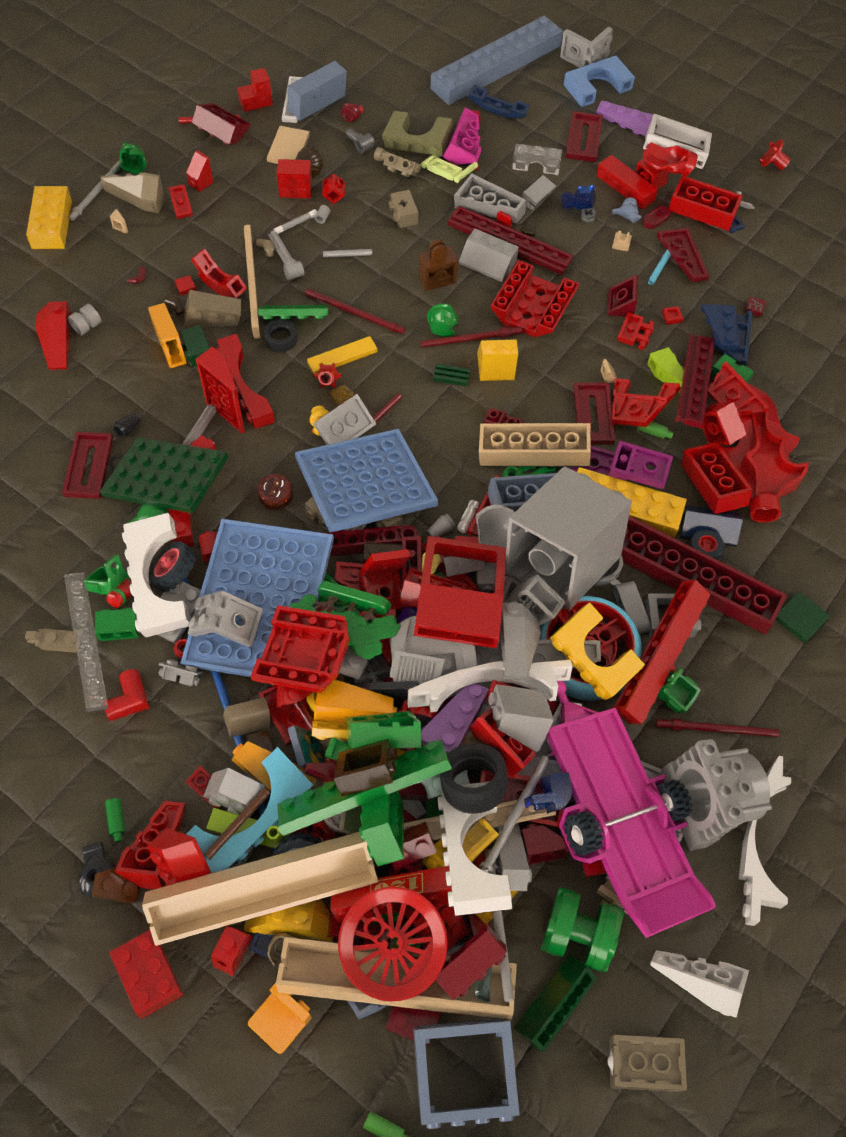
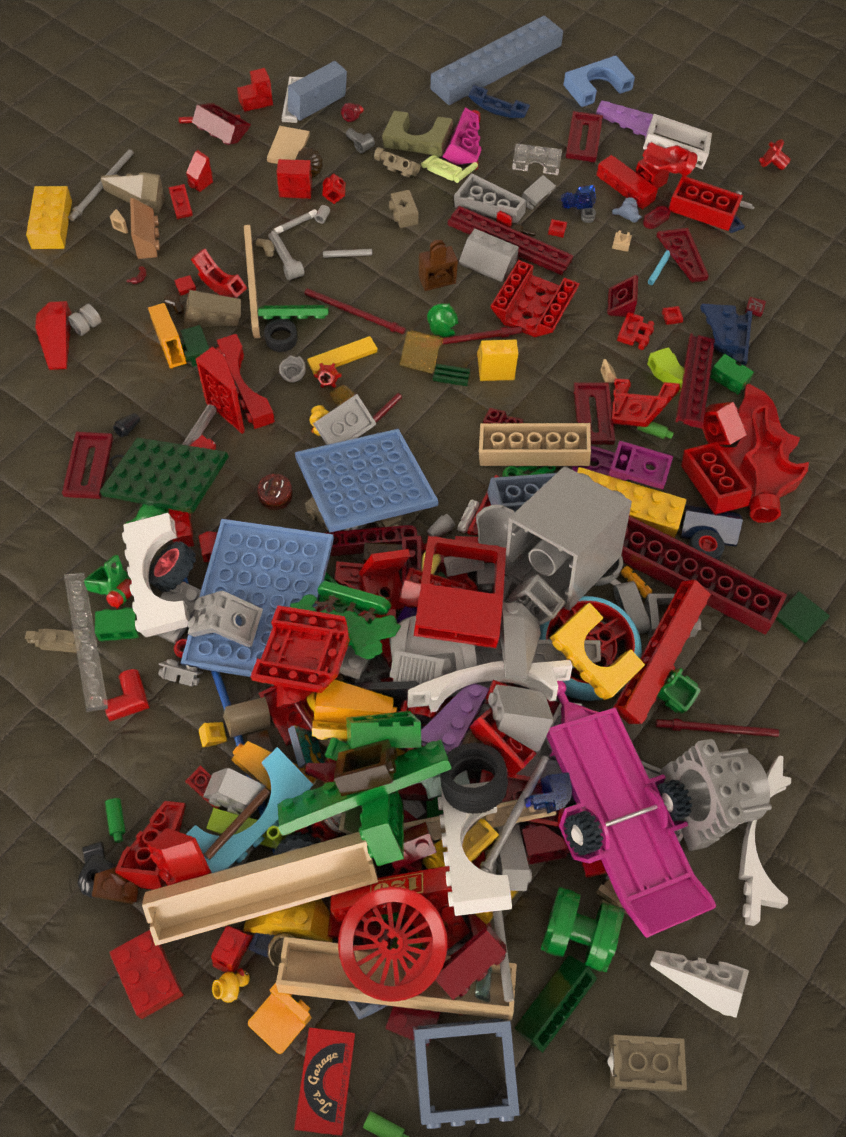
green helmet [119,141,146,175] -> none
light grey bracket [560,27,613,68] -> none
red wing [707,361,770,416] -> none
none -> medium nougat slope [130,198,160,259]
none -> yellow slope [199,722,227,747]
none -> yellow animal [212,968,250,1003]
none -> light grey hair [279,355,306,382]
none -> red tile [294,1028,355,1136]
none -> clear yellow bracket [400,330,444,373]
none -> red tile [548,219,567,238]
none -> light orange axle [621,566,652,598]

